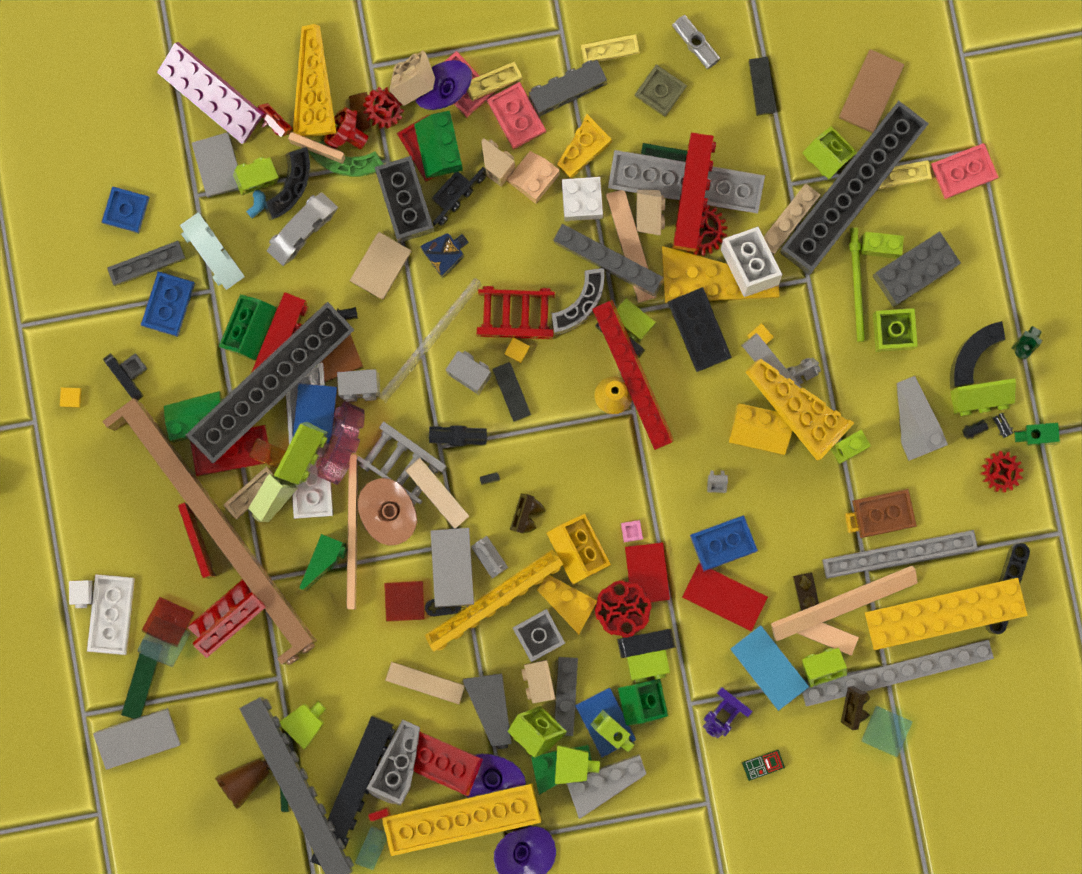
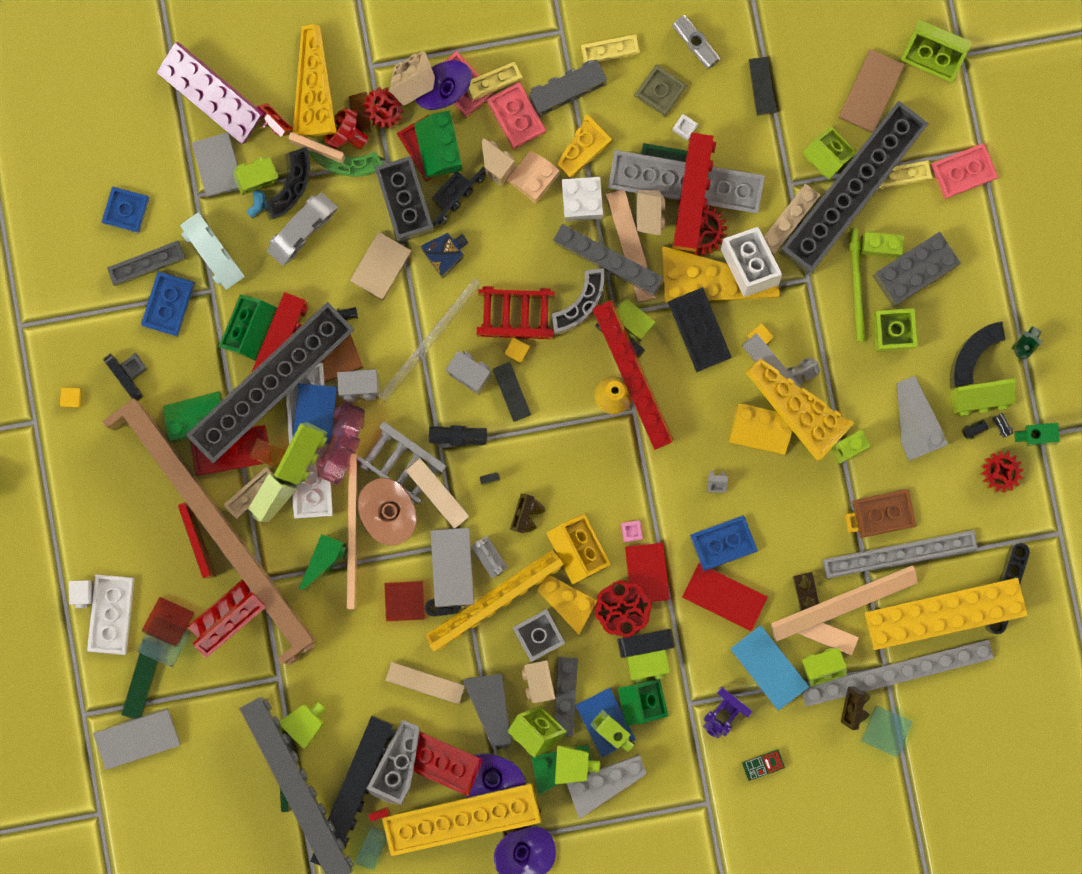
reddish brown cone [215,758,270,809] -> none
none -> white tile [672,114,698,141]
none -> lime slope [901,19,971,83]

